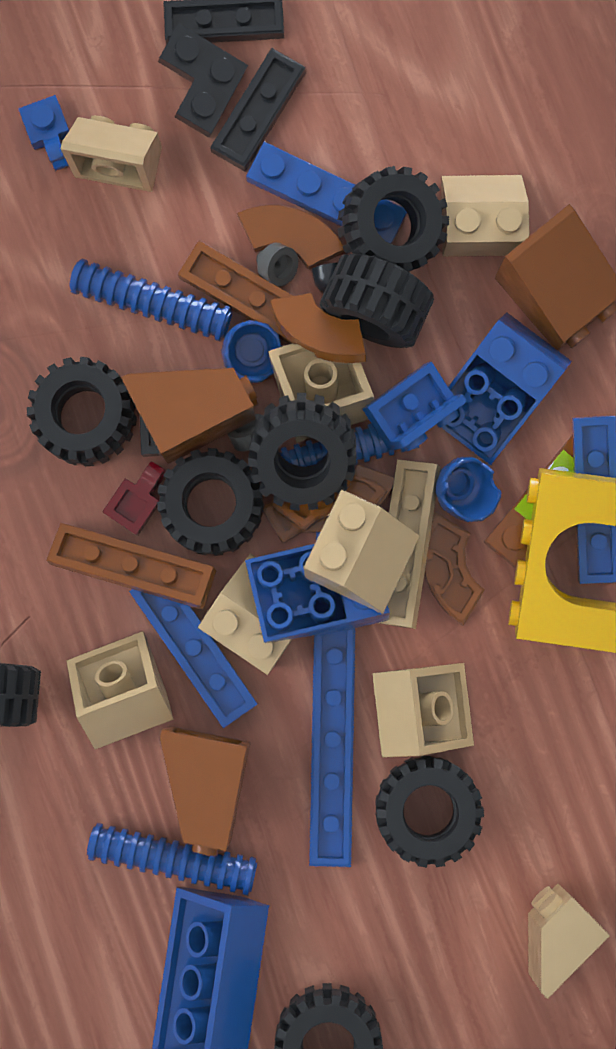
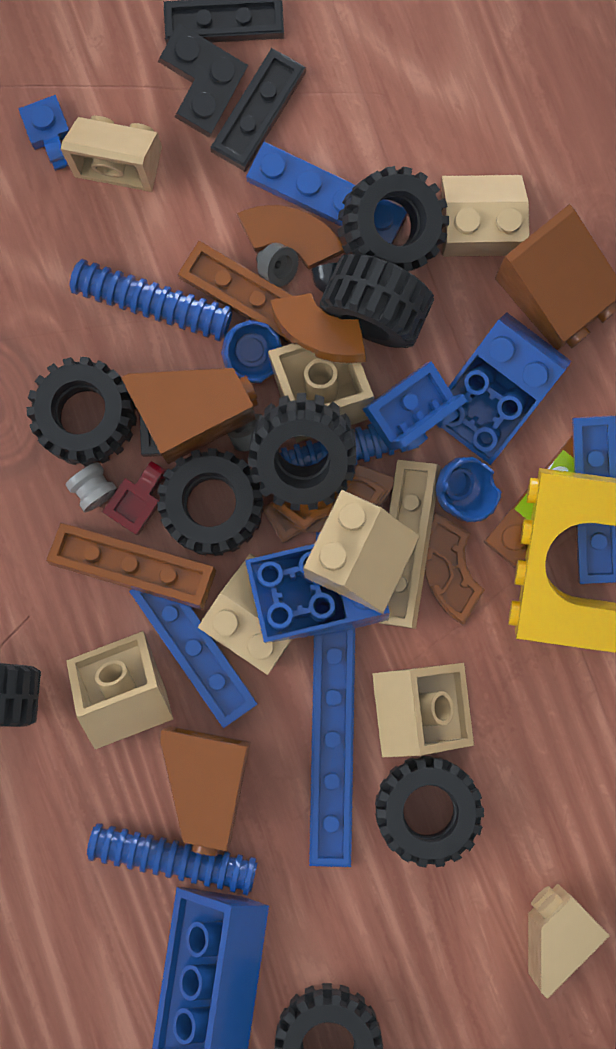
none -> light grey wheel [65,462,117,513]

